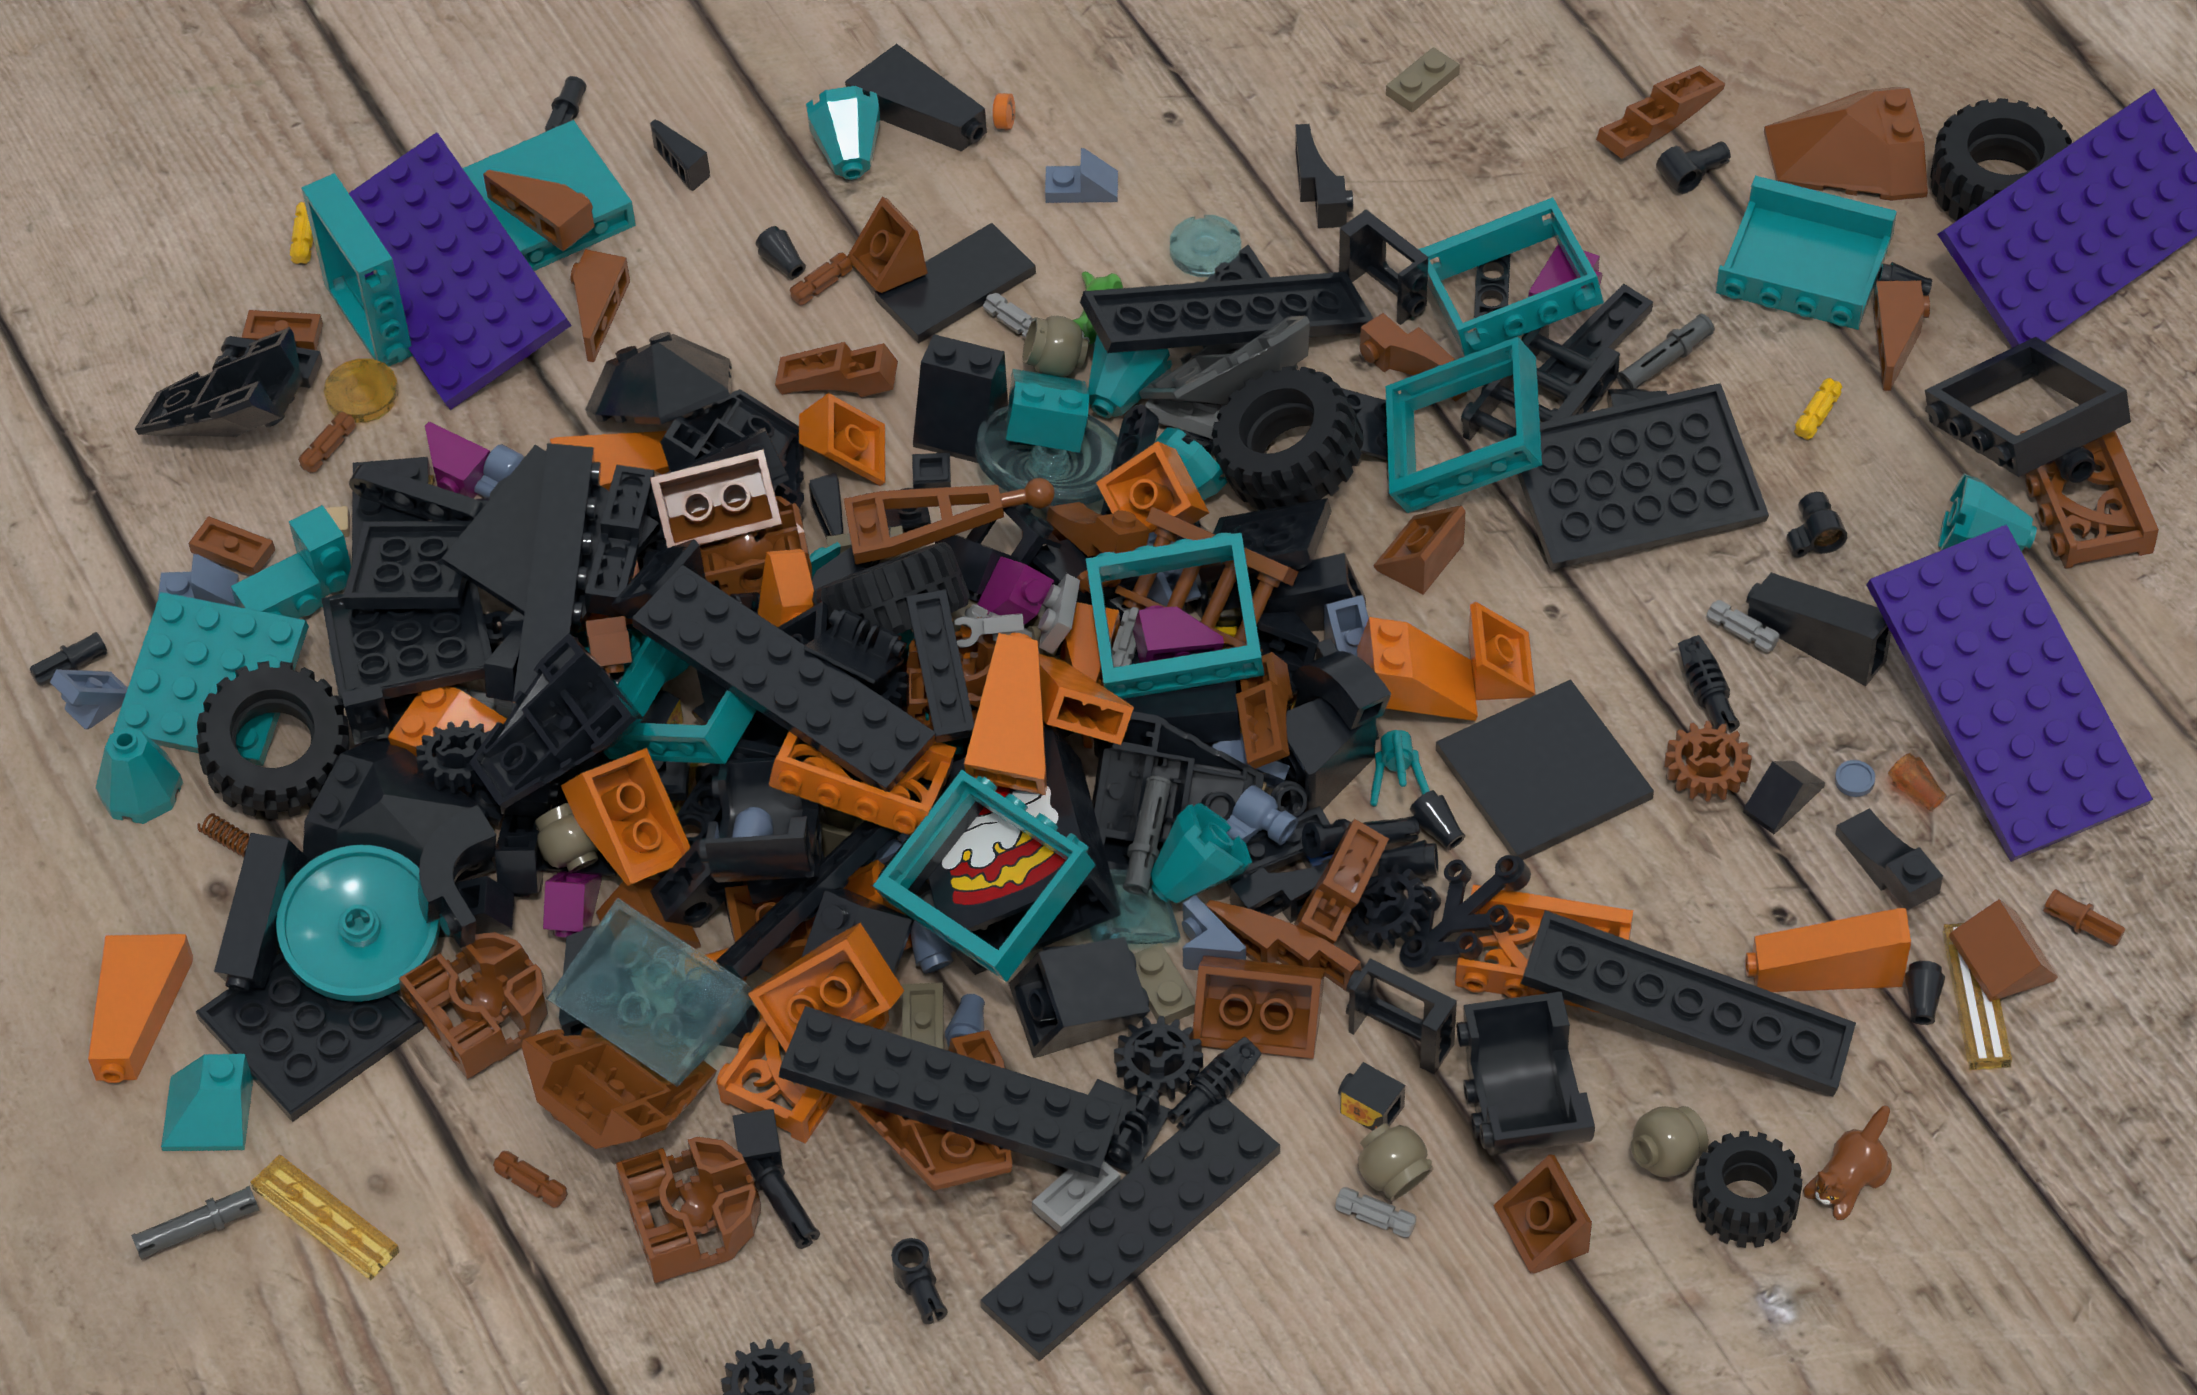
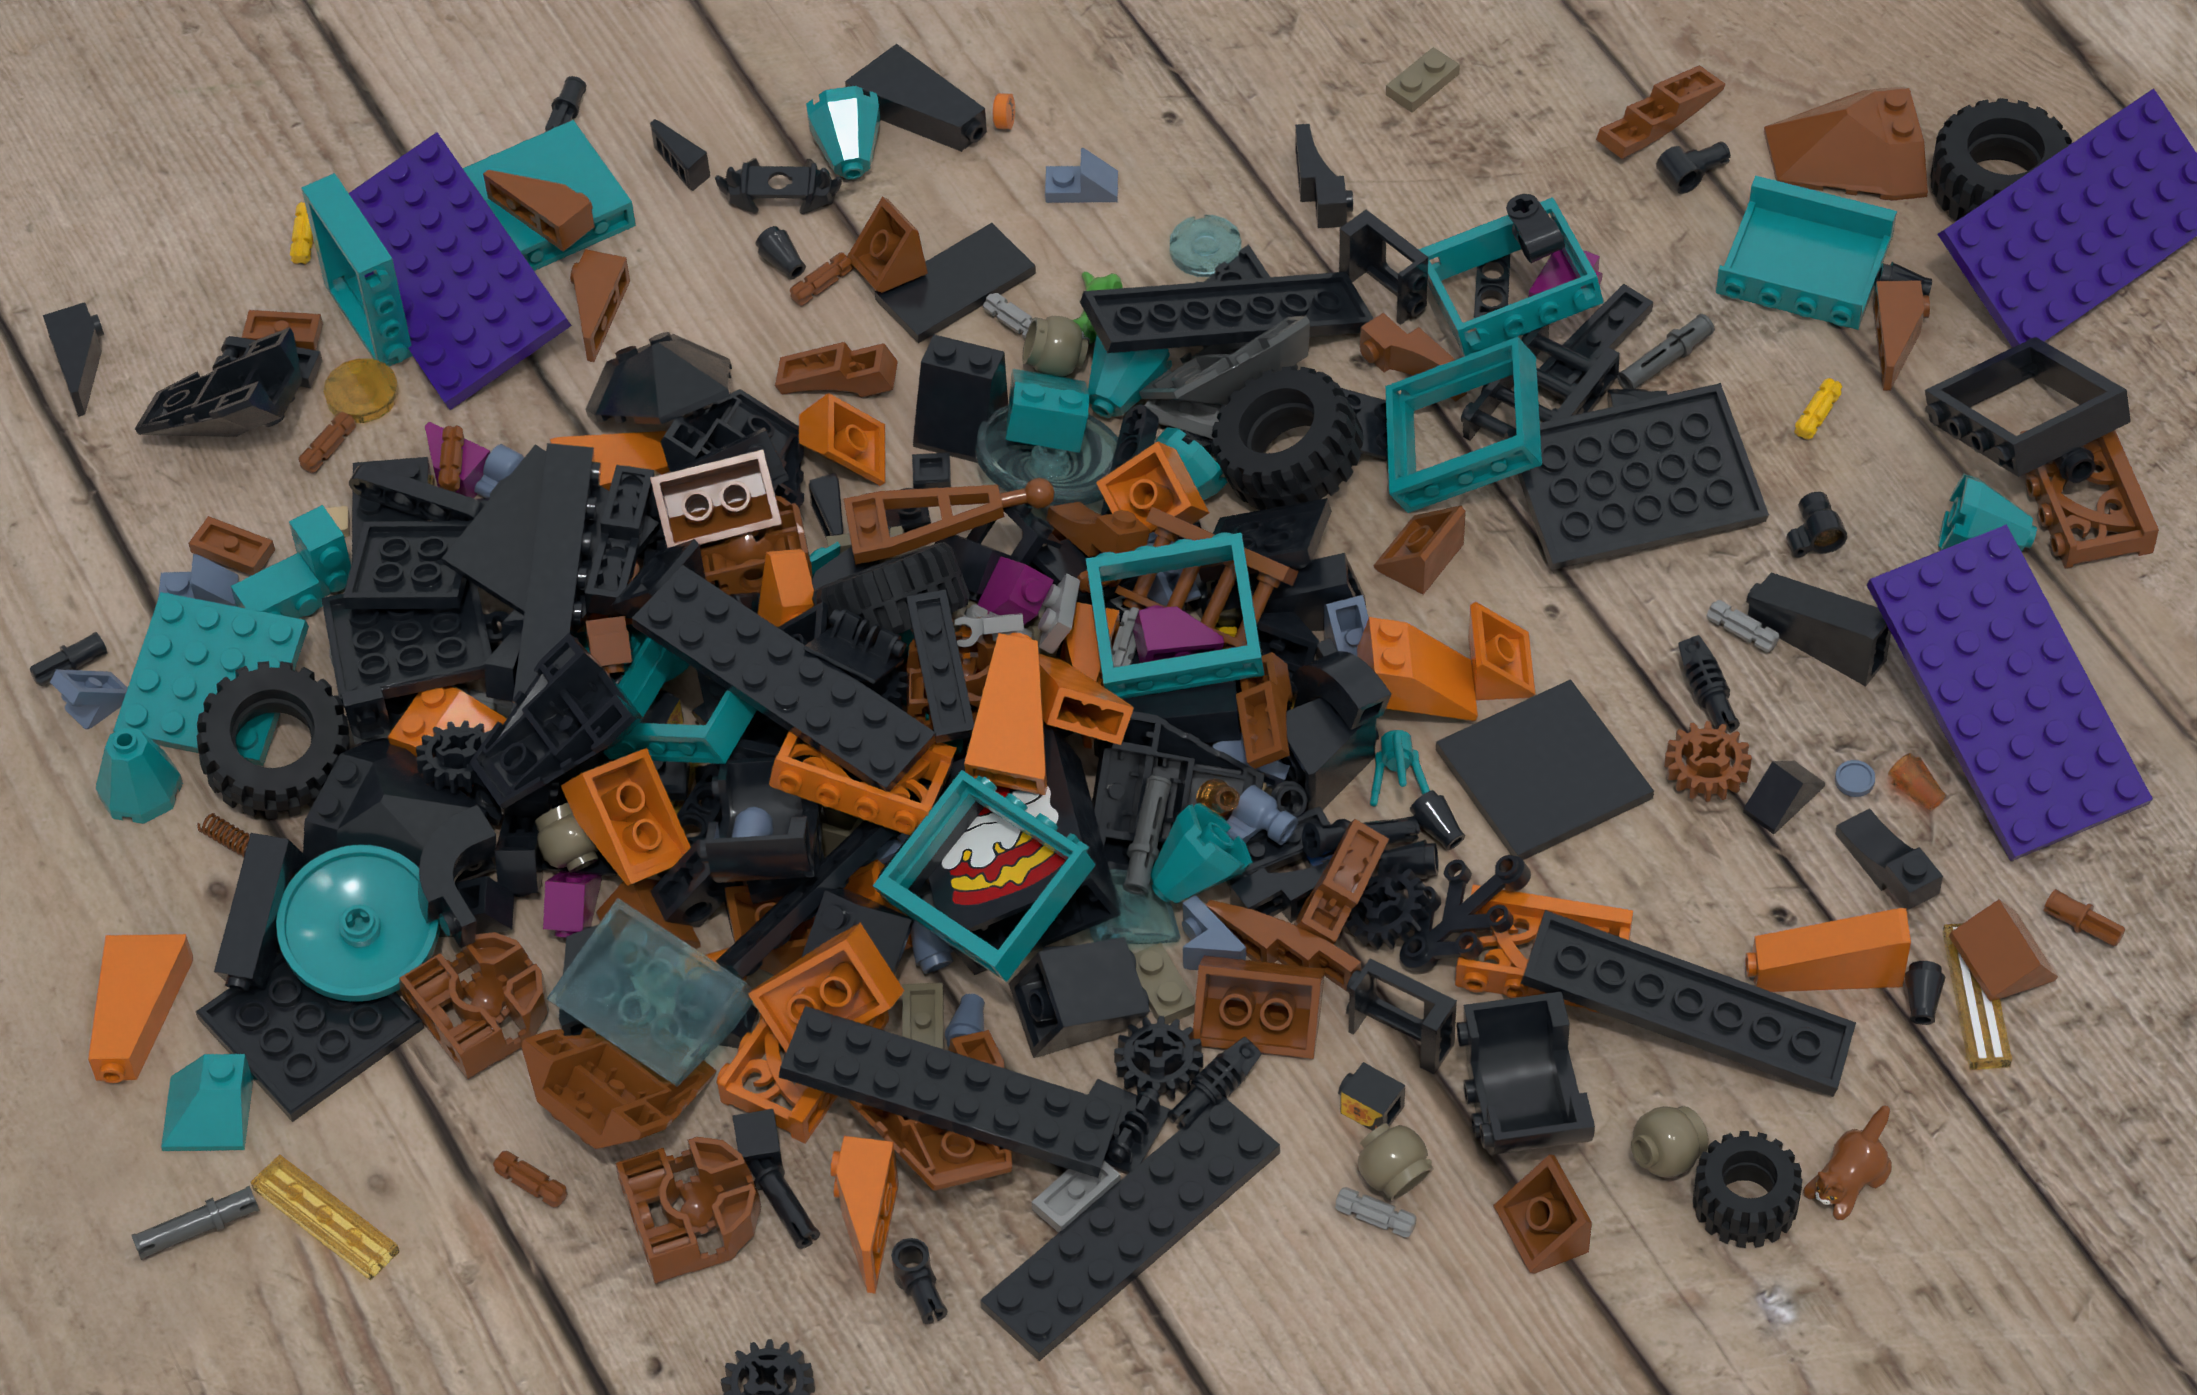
none -> black slope [43,302,104,417]
none -> dark orange axle [438,425,464,492]
none -> black piece [715,158,842,214]
none -> orange slope [831,1136,899,1294]
none -> clear orange cone [1196,779,1240,818]
none -> black piece [1506,194,1565,264]

